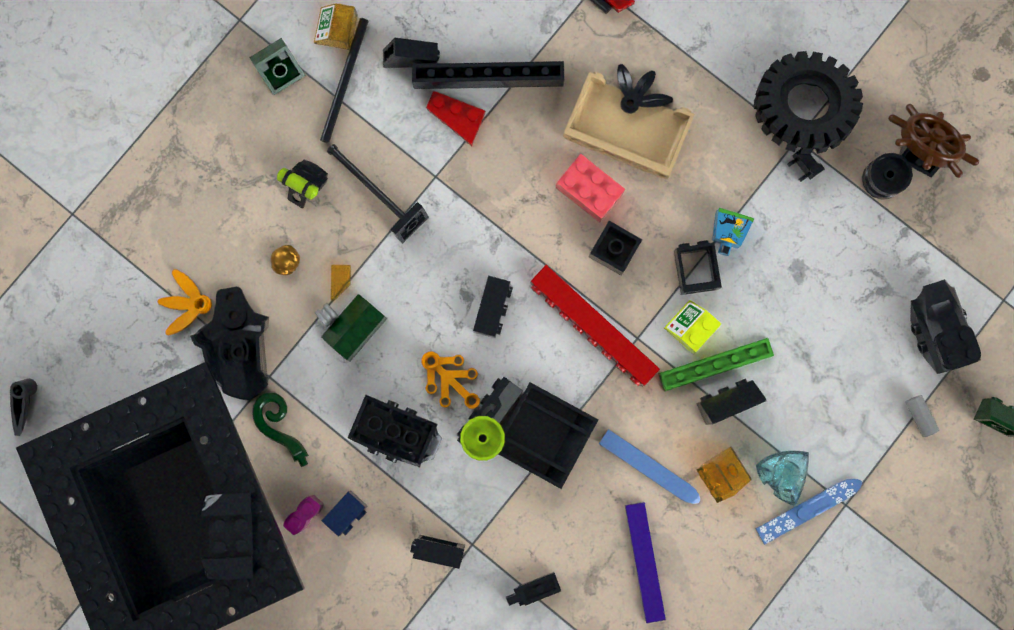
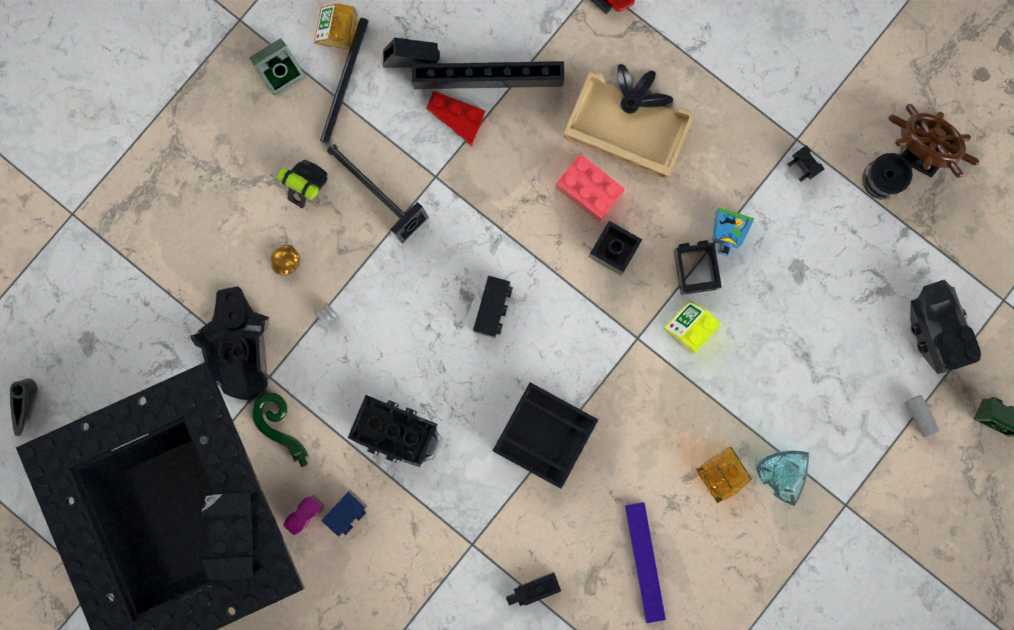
light orange plant [157,269,212,336] -> none
dark green slope [321,294,388,362] -> none
clear yellow tile [331,265,351,301] -> none
black window [410,535,465,569] -> none
light orange plant [421,351,480,409] -> none
piece [457,377,523,443] -> none
lime wheel [460,416,505,461] -> none
red brick [530,265,660,387] -> none
medium blue piece [599,429,700,504] -> none
bright green tile [658,338,774,392] -> none
black slope [696,378,767,425] -> none
black tyre [754,51,863,154] -> none
medium blue piece [756,479,862,544] -> none

